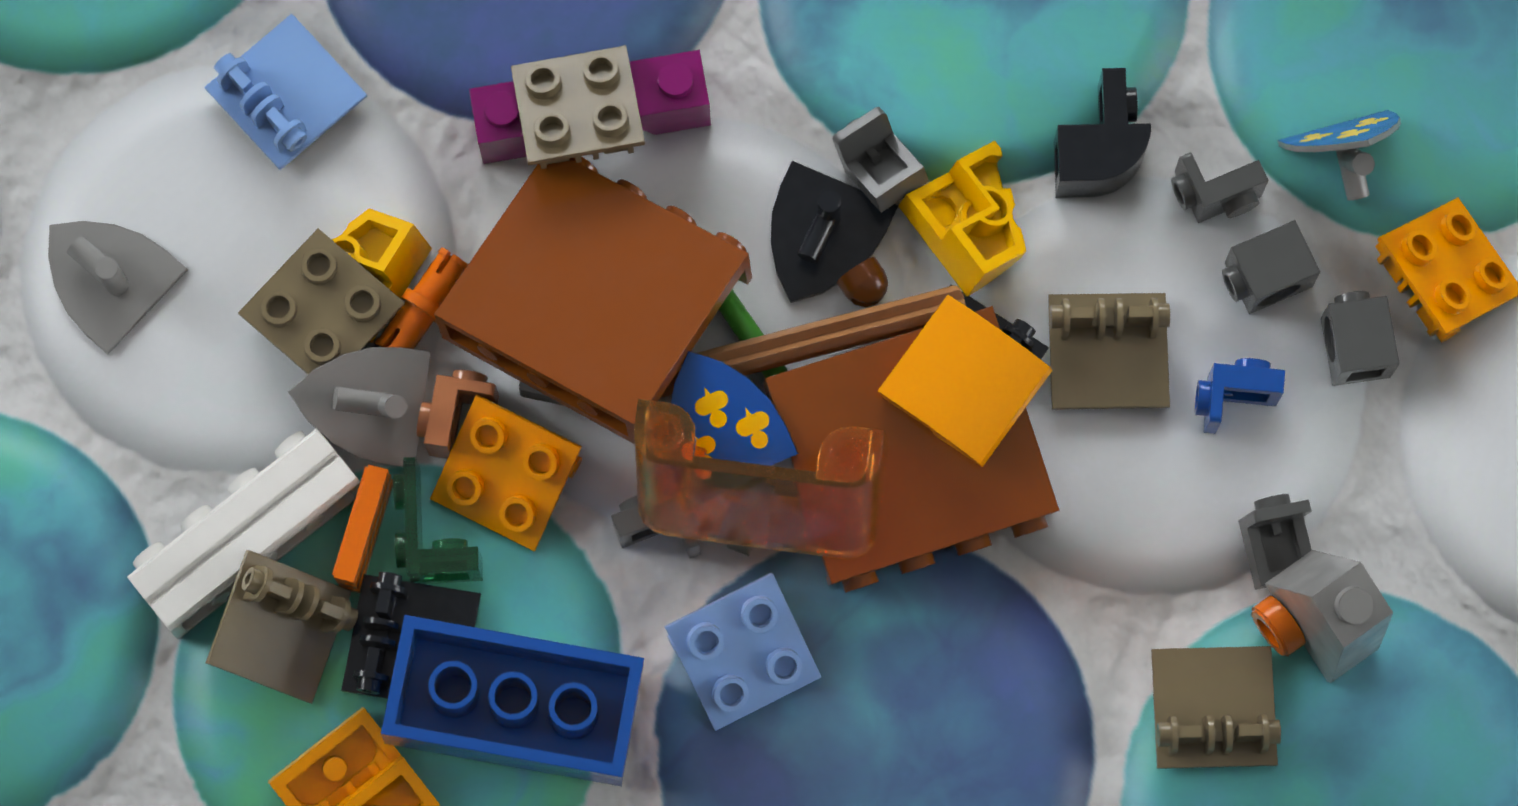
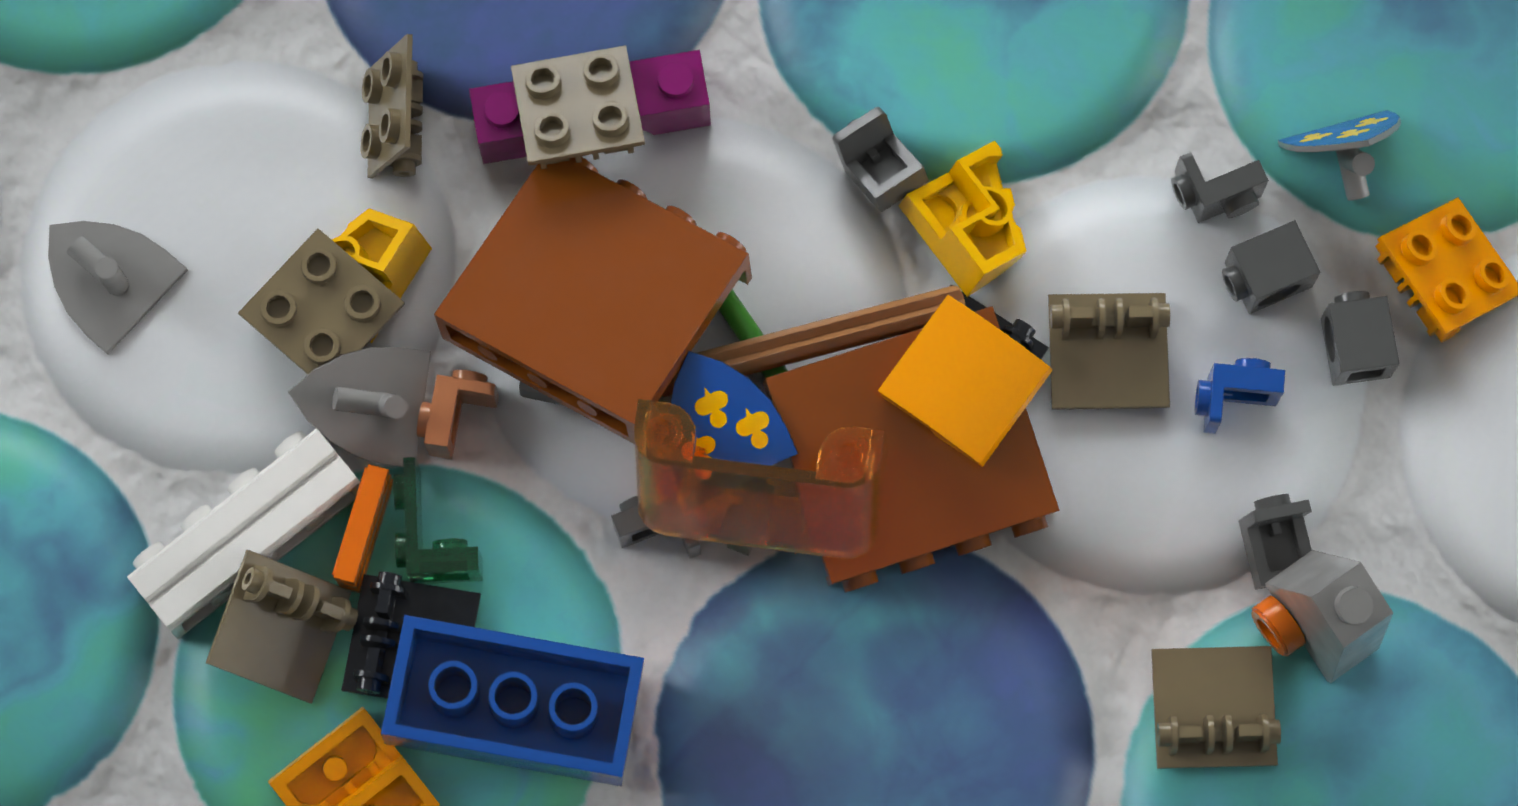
light blue hinge [204,14,367,170] -> none
orange pin [374,247,468,349] -> none
light orange hinge [430,394,582,551] -> none
light blue hinge [664,572,821,731] -> none
black shield [771,161,898,303] -> none
reddish brown hinge [836,257,888,307] -> none
black brick [1054,68,1151,198] -> none
none -> dark tan hinge [360,34,423,179]

